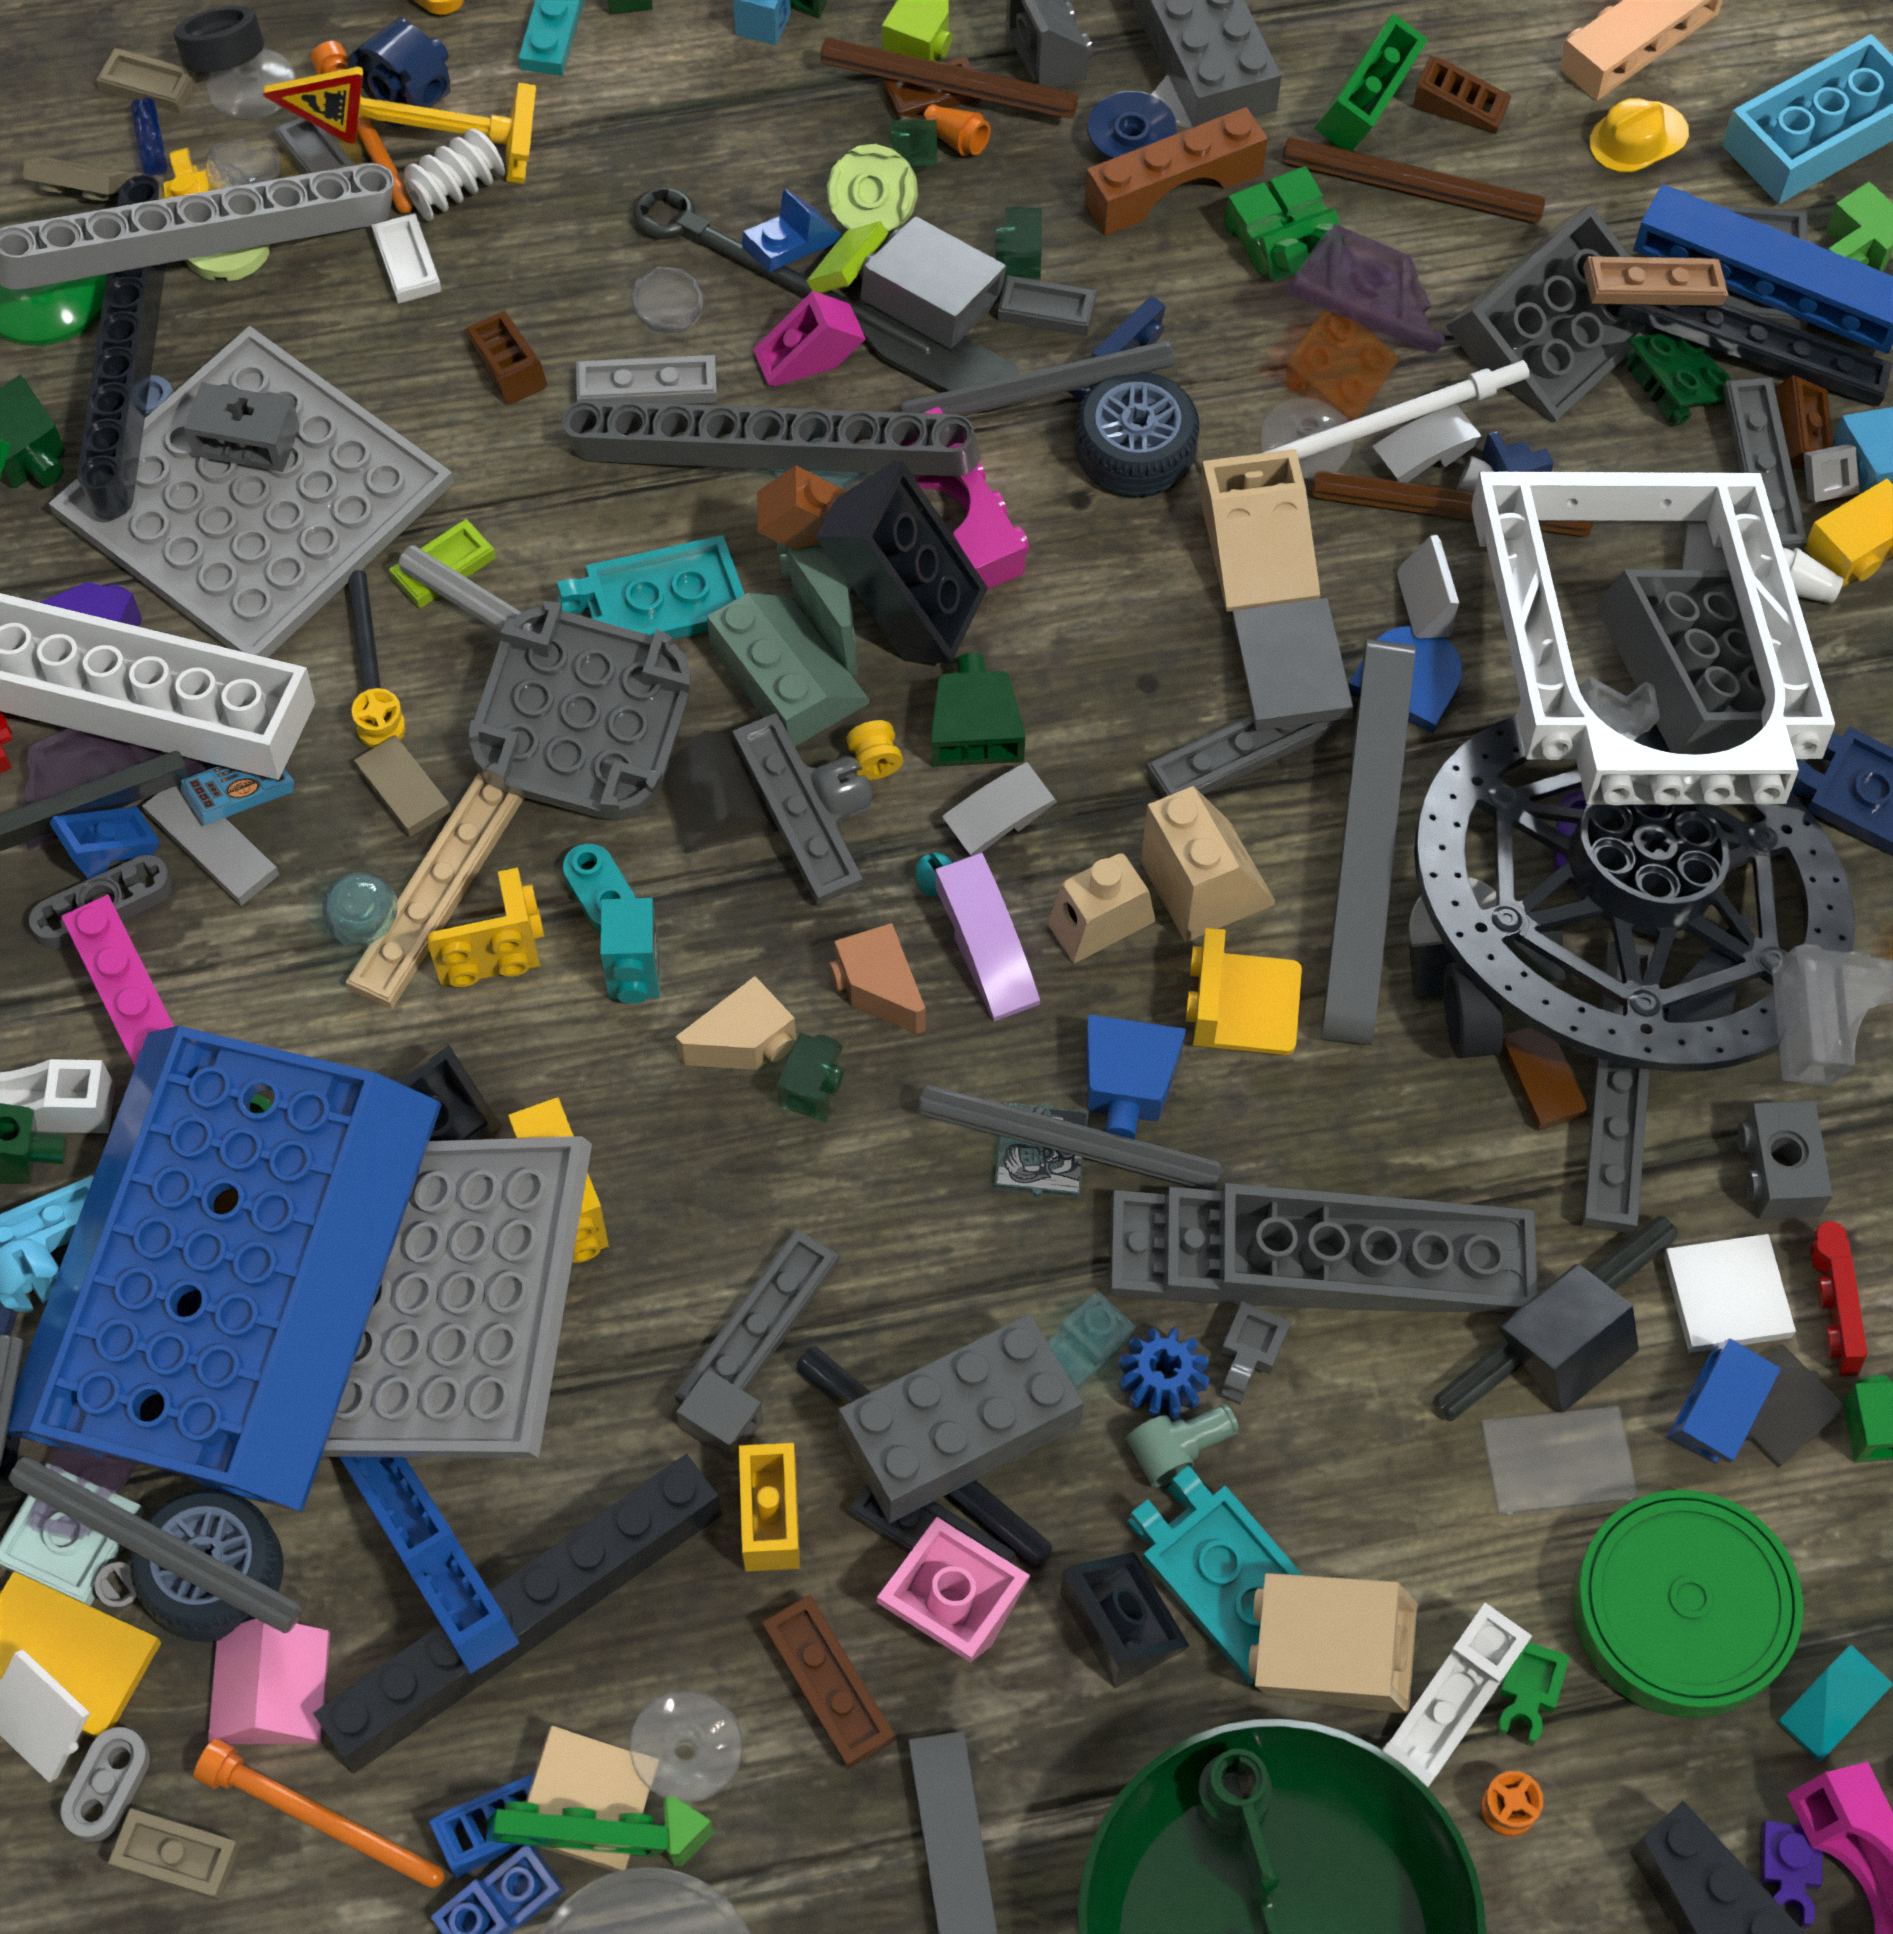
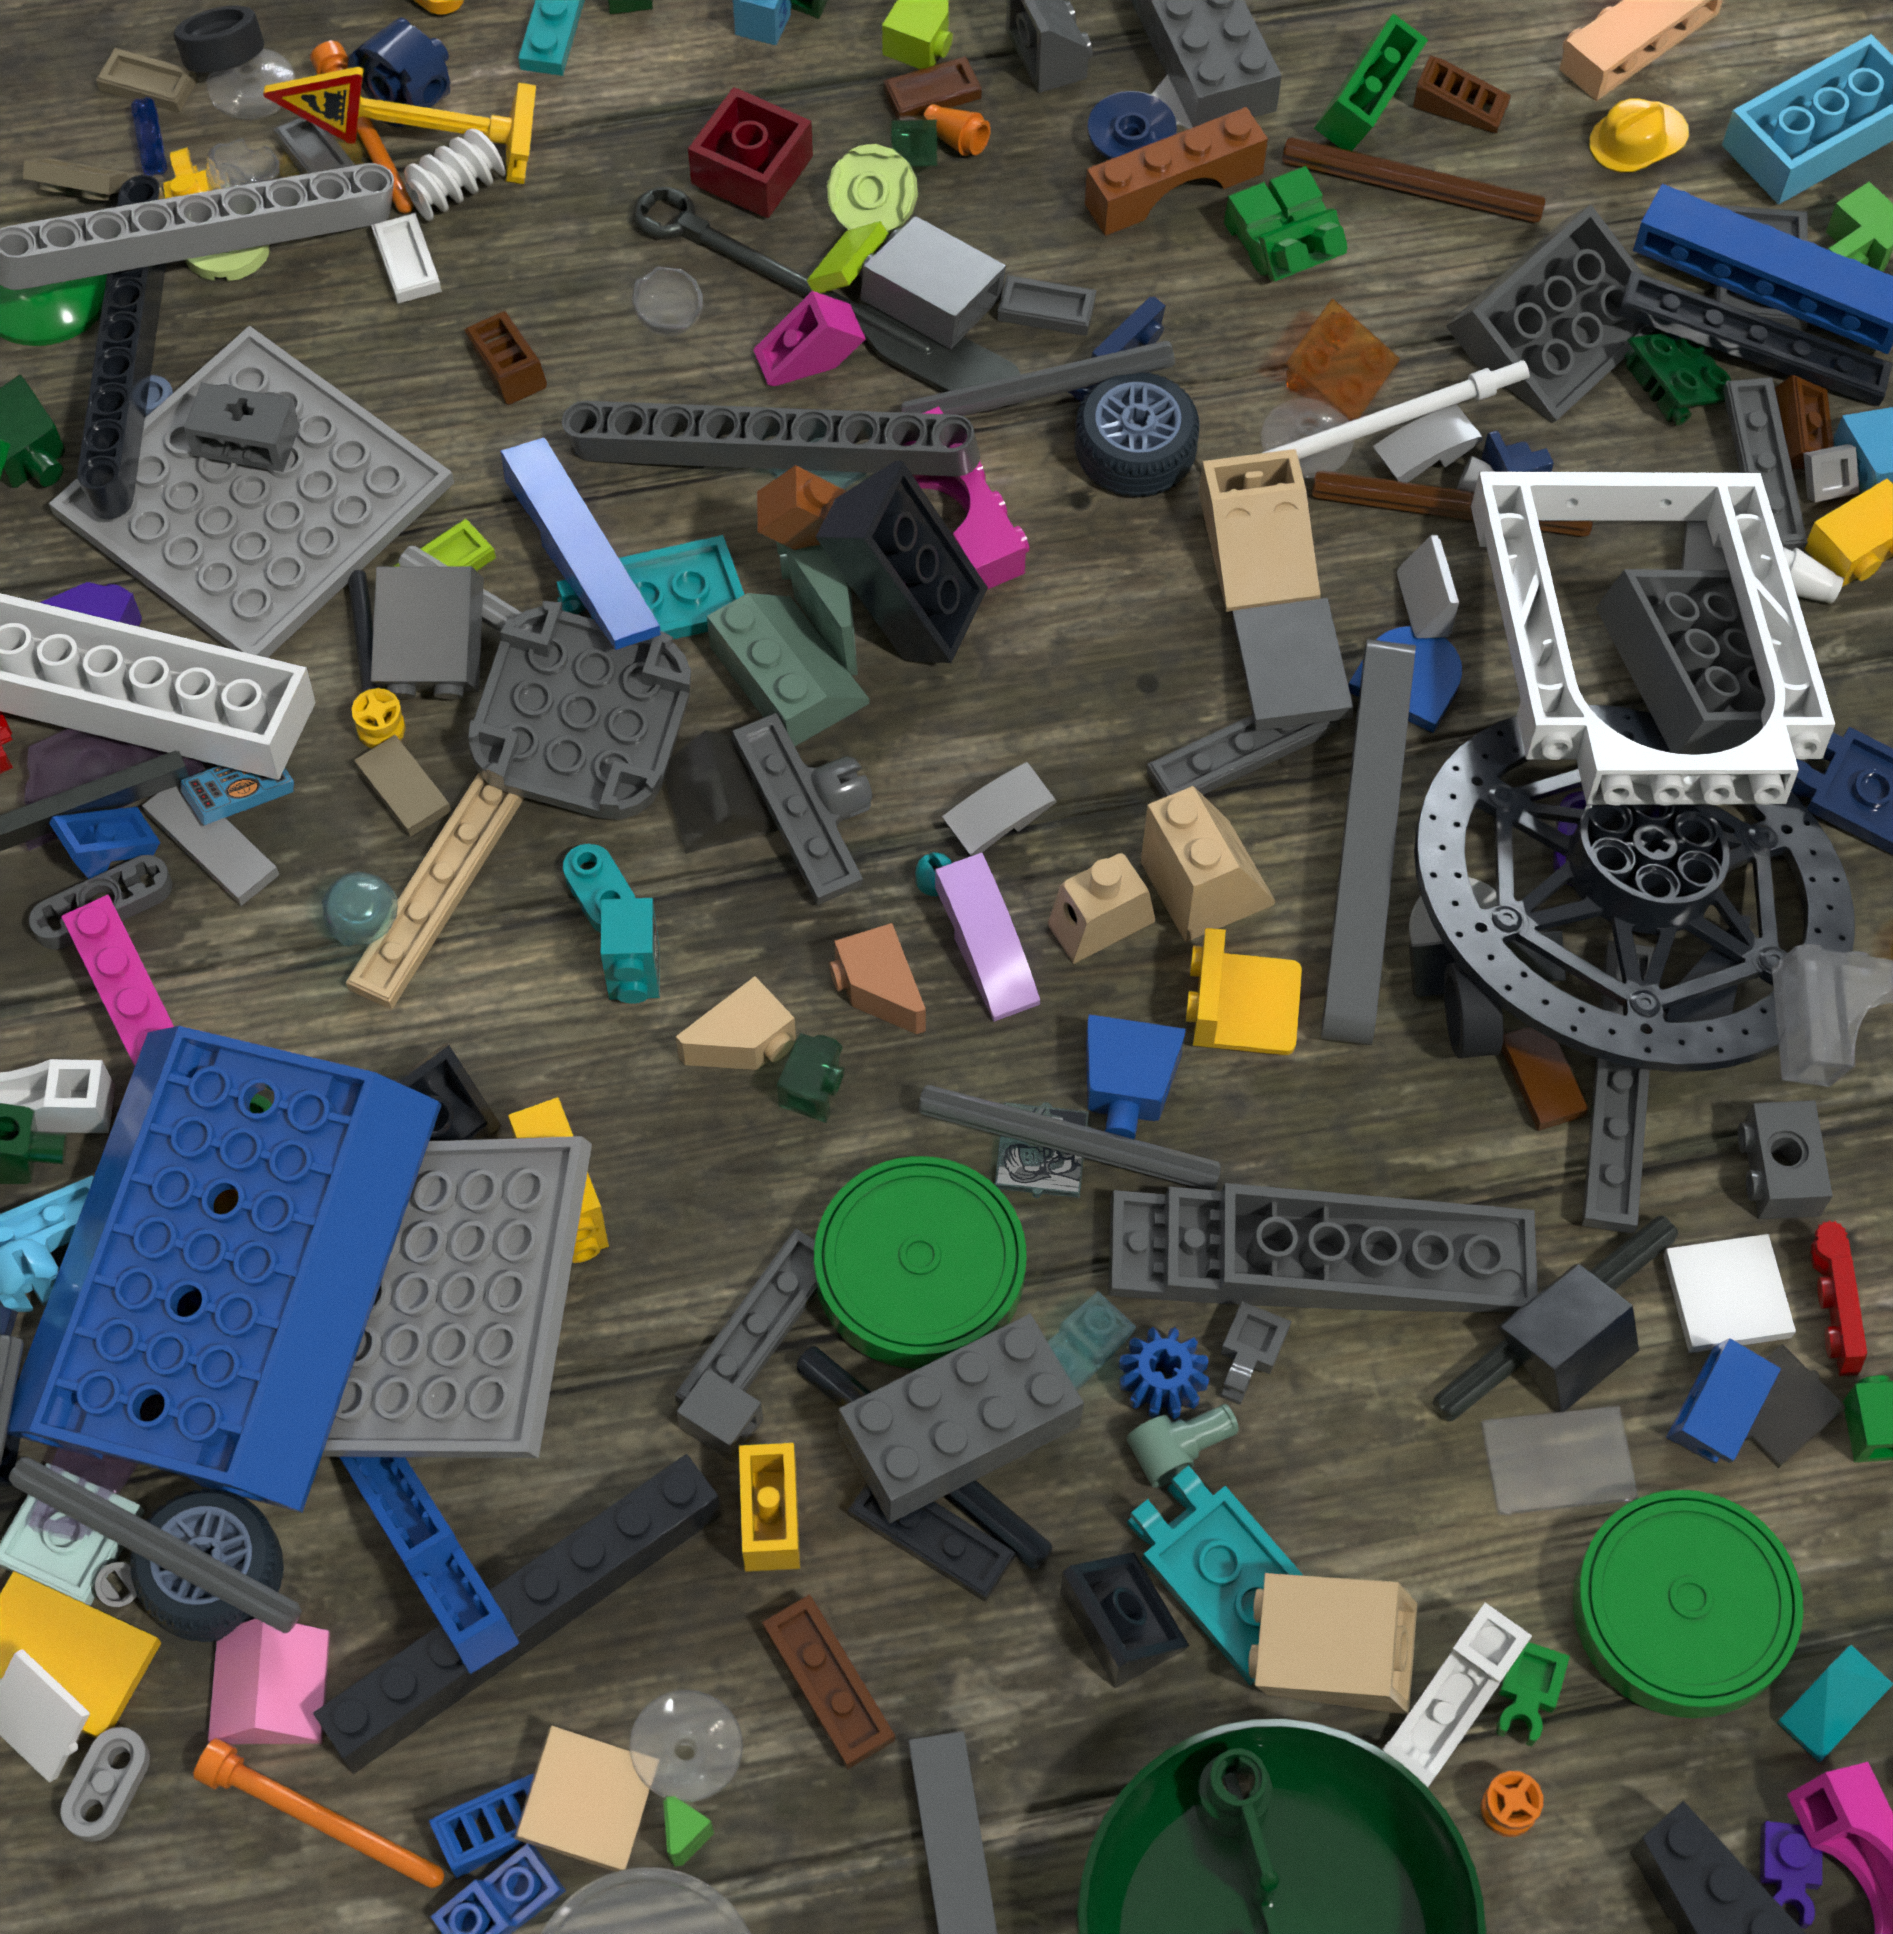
dark tan plate [108,1808,240,1901] -> none
yellow bracket [426,867,545,987] -> none
green plate [486,1802,668,1858] -> none
light grey tile [576,355,717,404] -> none
blue slope [742,189,842,272] -> none
reddish brown axle [821,37,1078,119] -> none
yellow wheel [846,720,903,780] -> none
bright pink slope [876,1517,1030,1662] -> none
dark green torso [931,652,1025,767] -> none
clear green brick [996,206,1042,280] -> none
clear purple wing [1286,224,1445,353] -> none
clear bracket [1578,676,1660,741] -> none
medium nougat tile [1583,256,1728,305] -> none
none -> dark grey brick [371,566,484,699]
none -> slope [501,437,661,650]
none -> dark red brick [688,87,813,219]
none -> green brick [814,1156,1027,1369]

